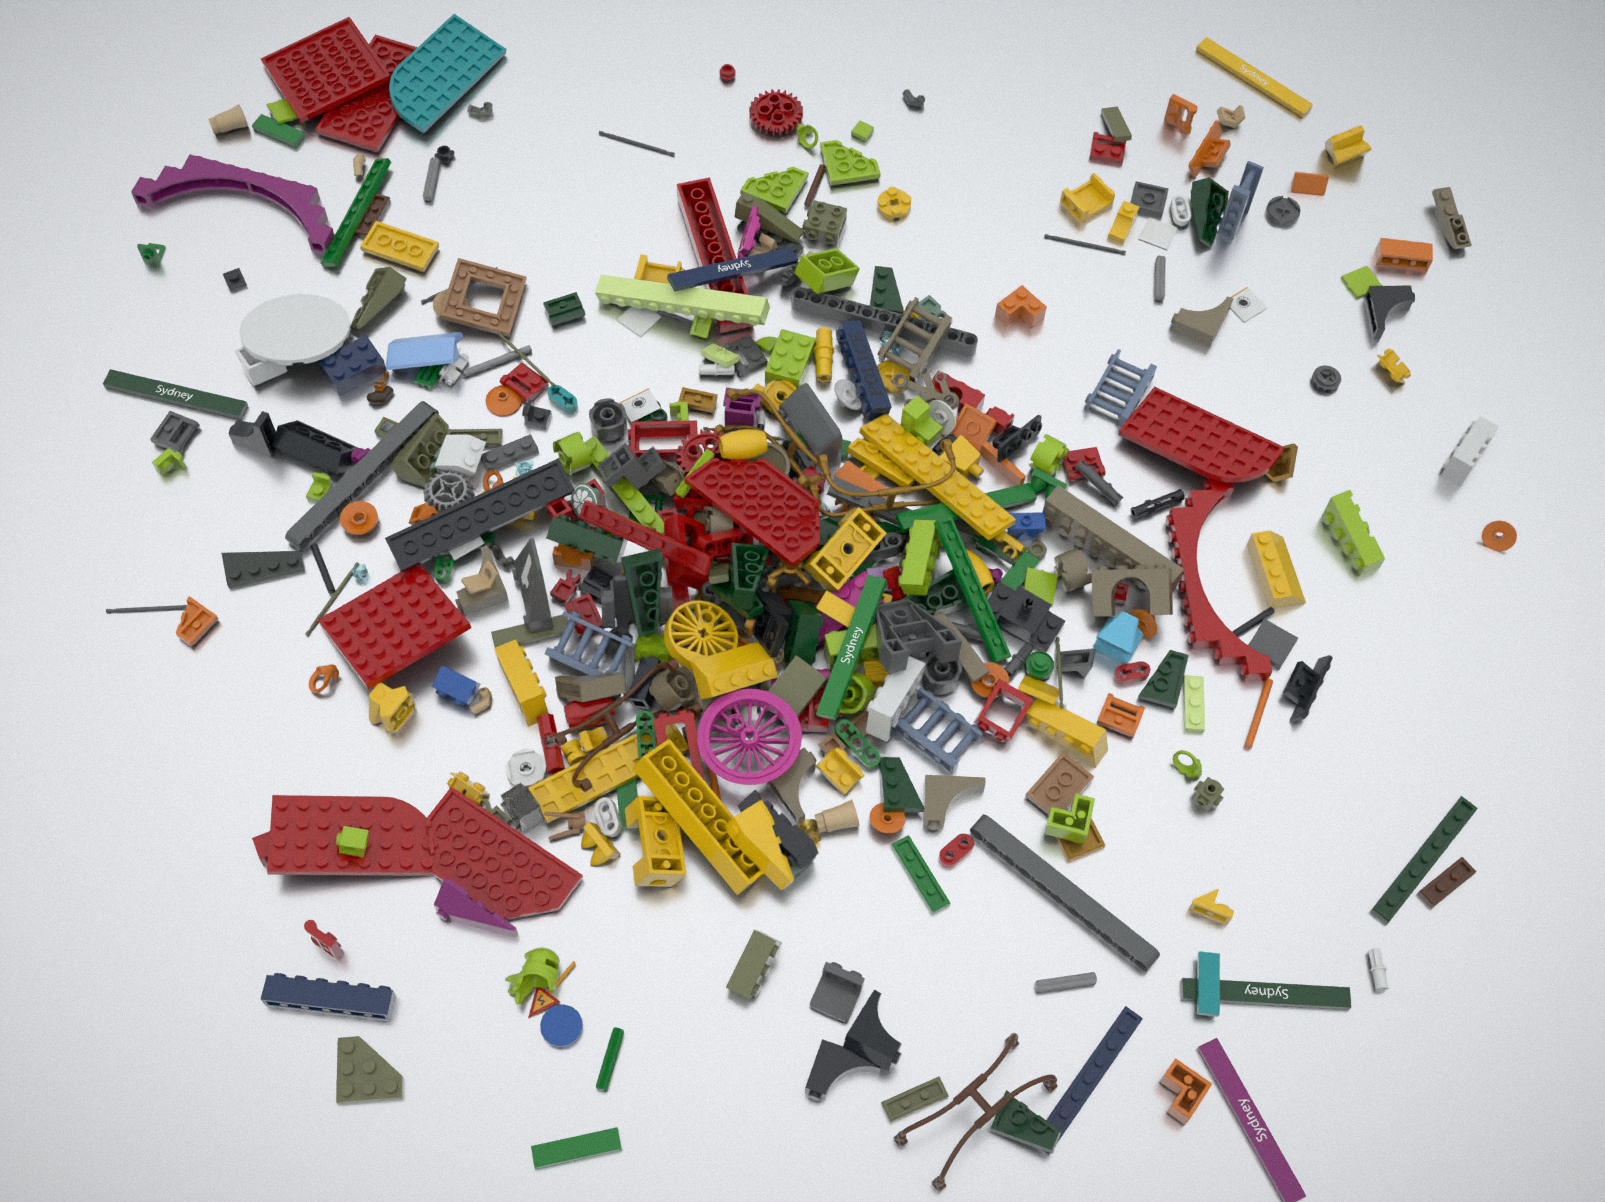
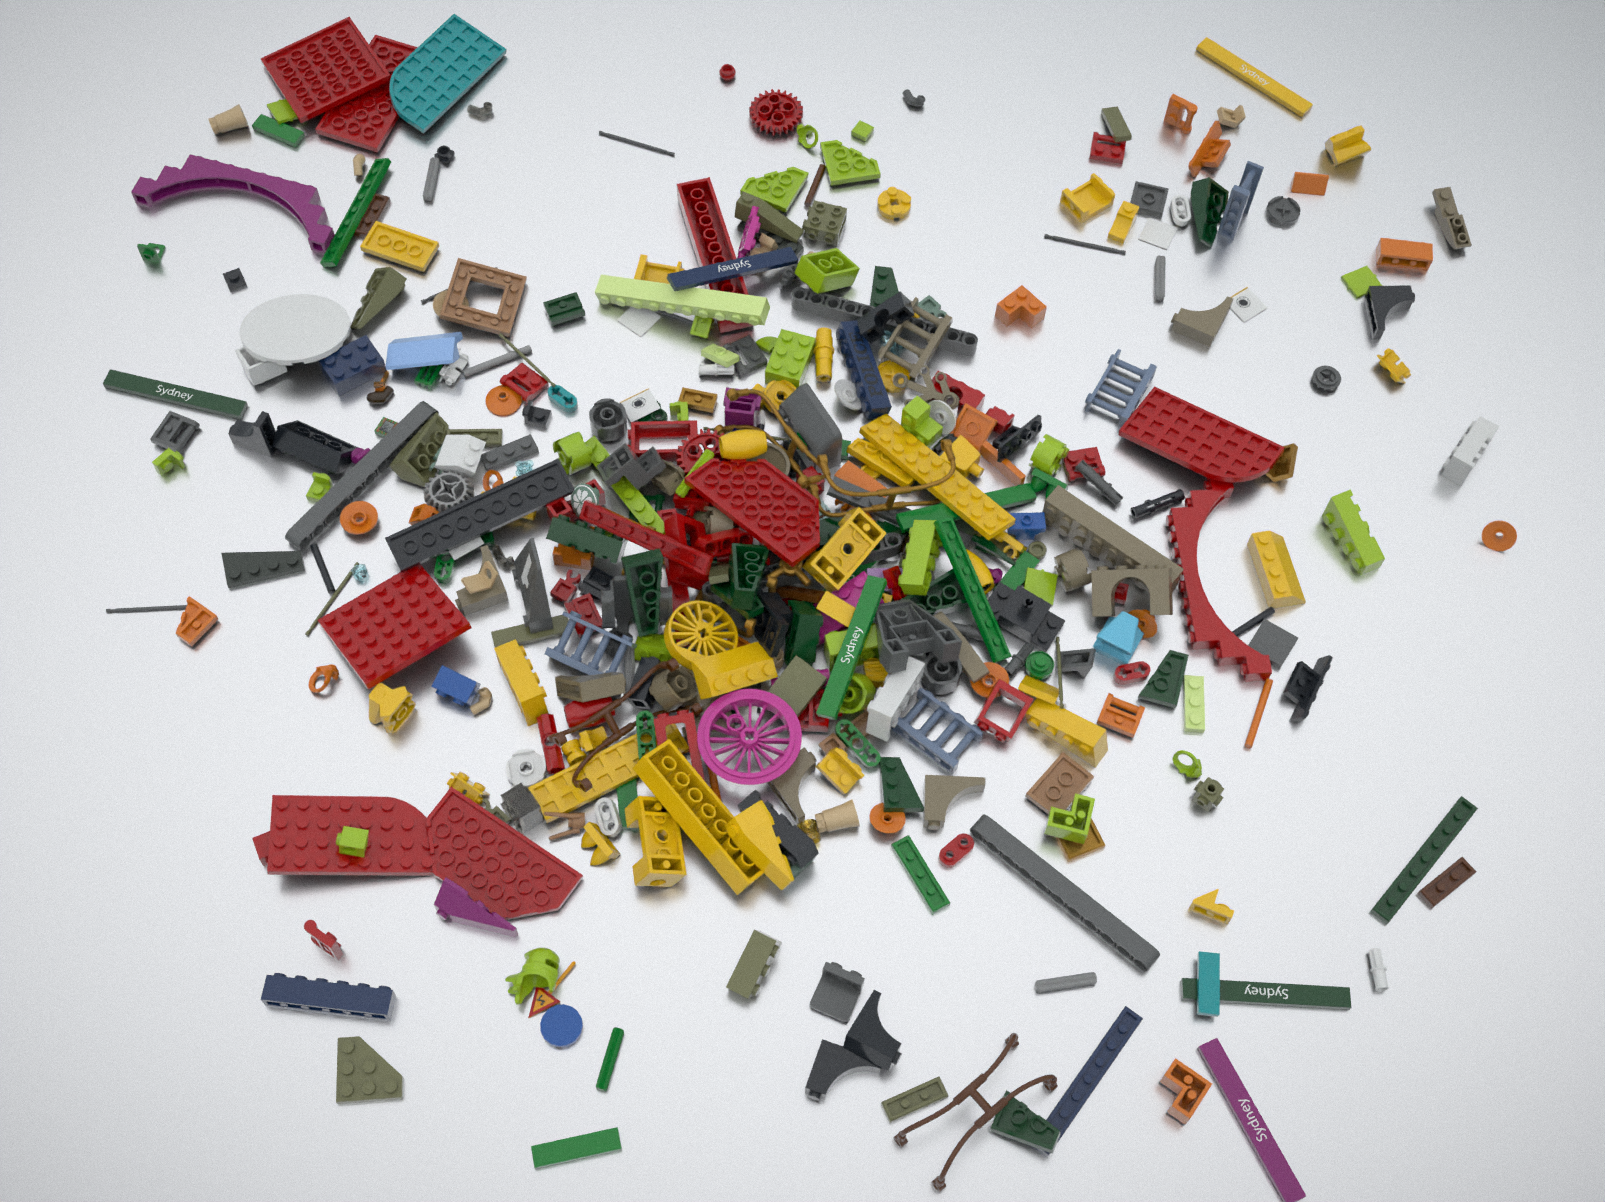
none -> black arch [857,291,914,343]

